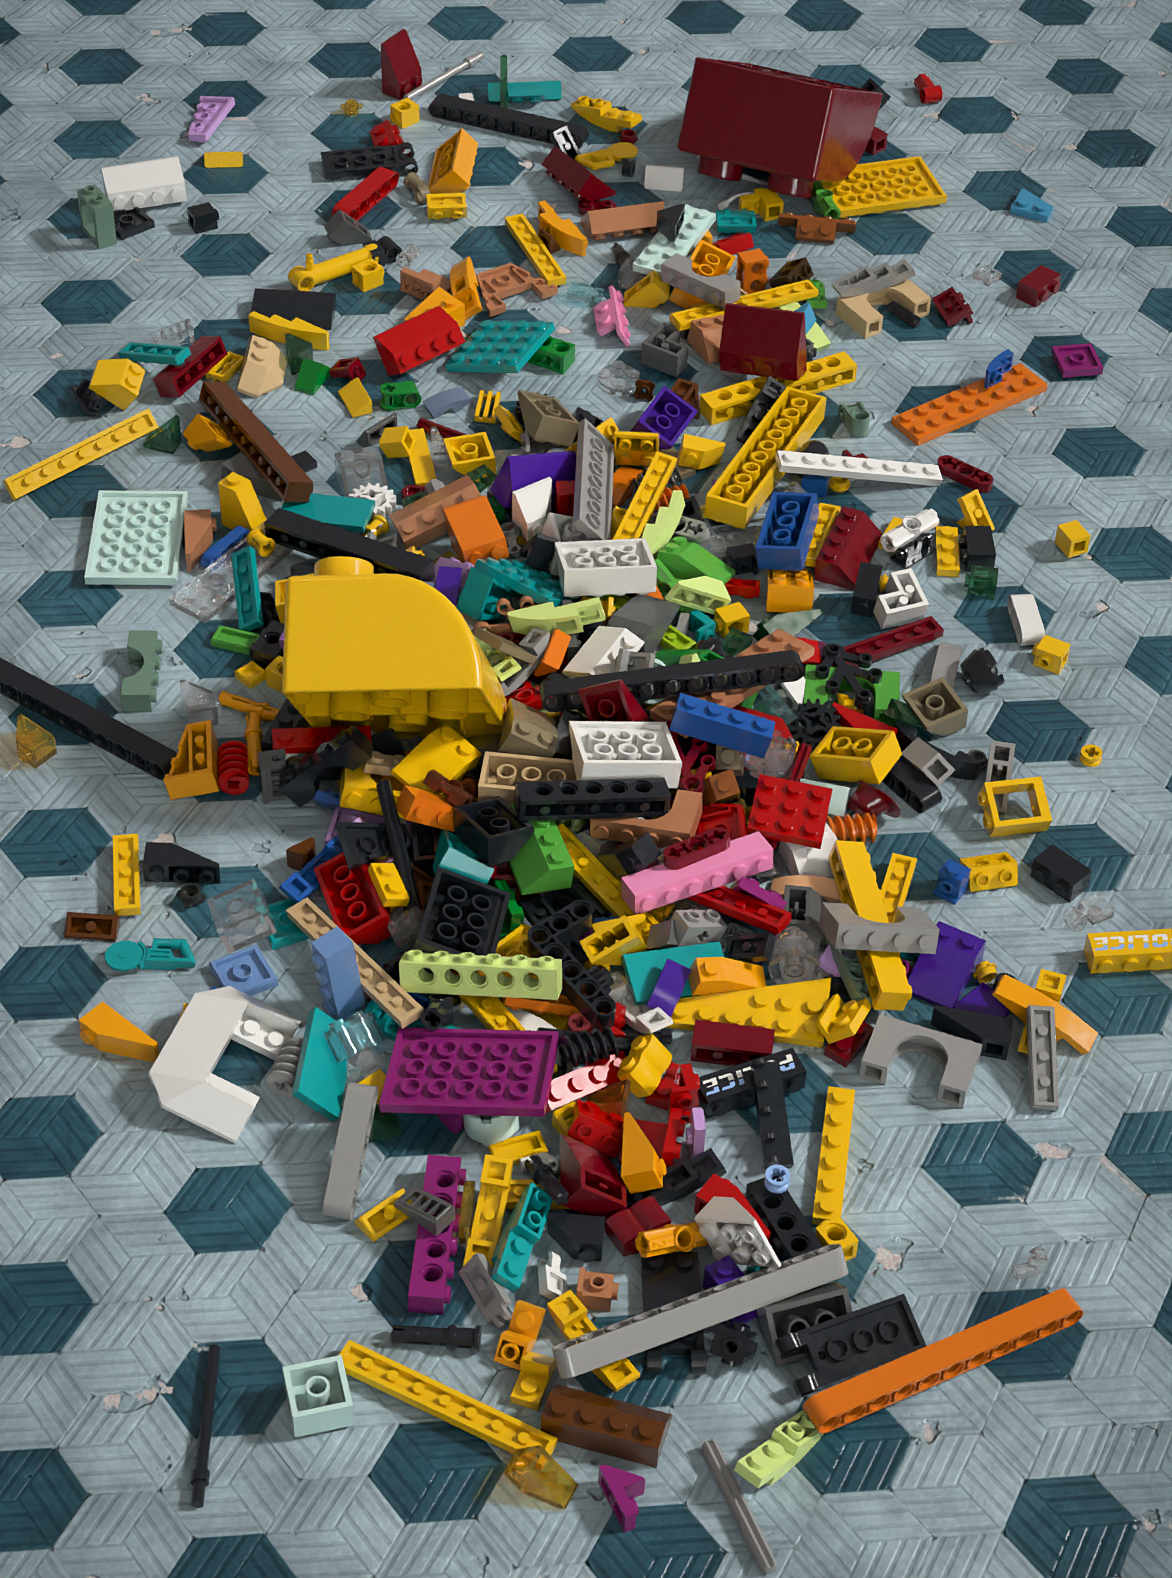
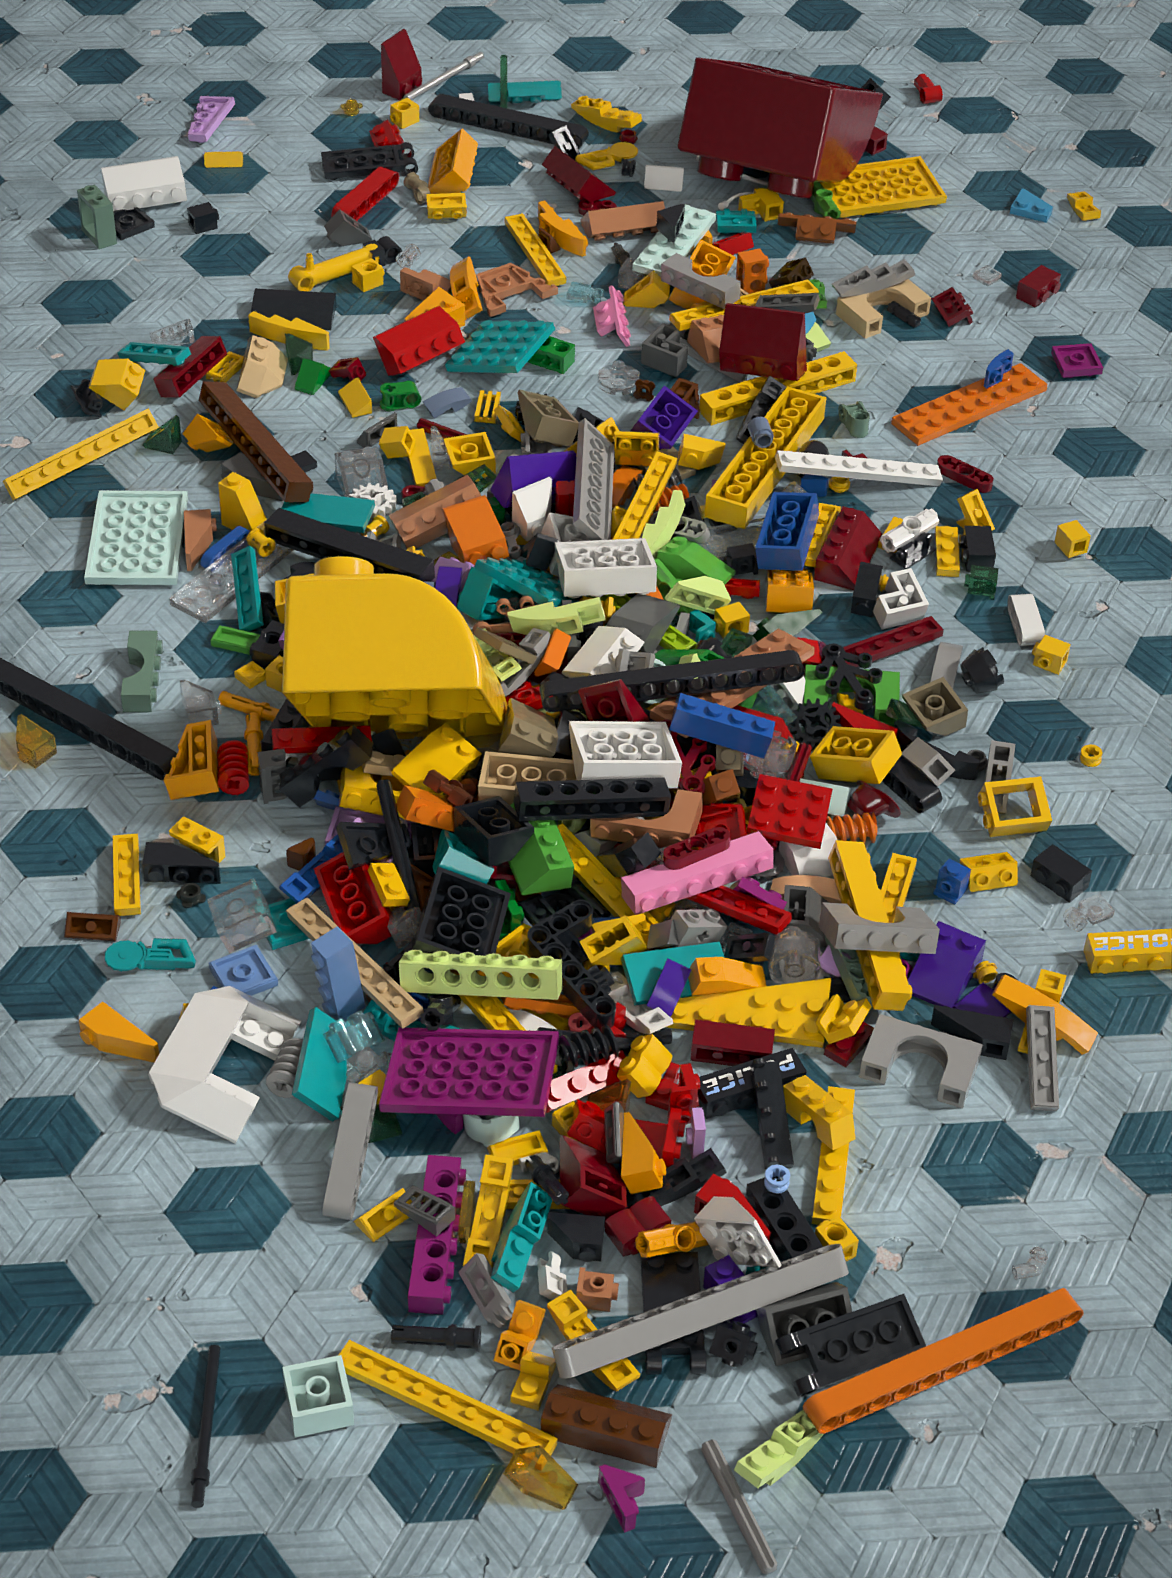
none -> yellow bracket [169,816,226,863]
none -> dark grey slope [604,1102,624,1164]
none -> sand blue brick [748,417,774,448]
none -> dark grey plate [755,293,820,313]
none -> yellow arch [783,1075,855,1150]
none -> yellow slope [1067,191,1101,221]

